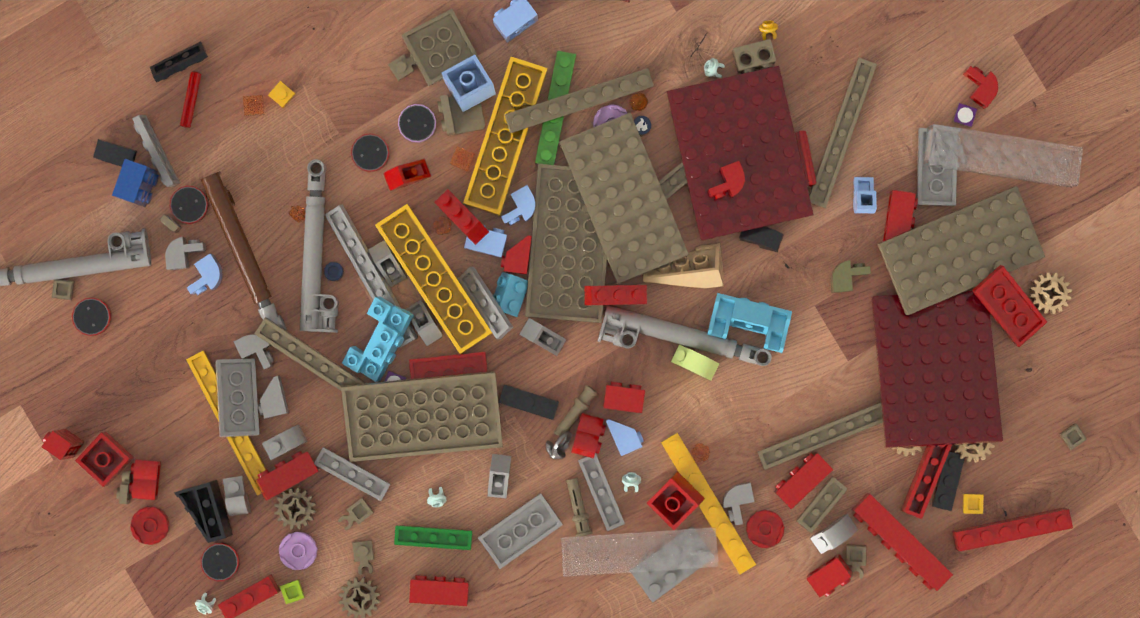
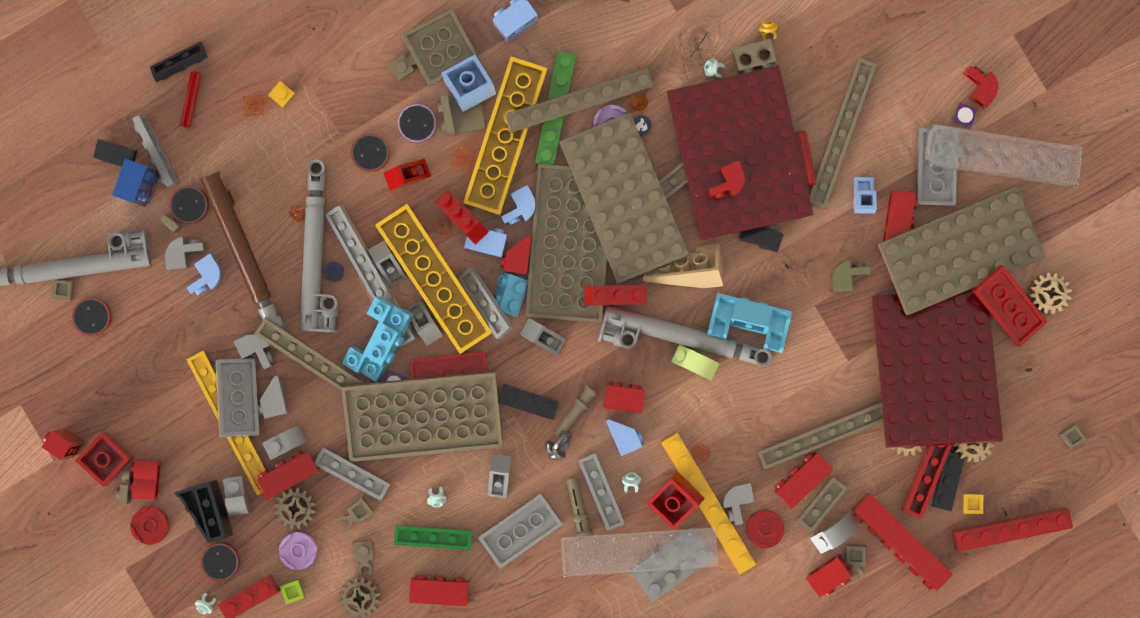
red brick [571,413,606,458] -> none

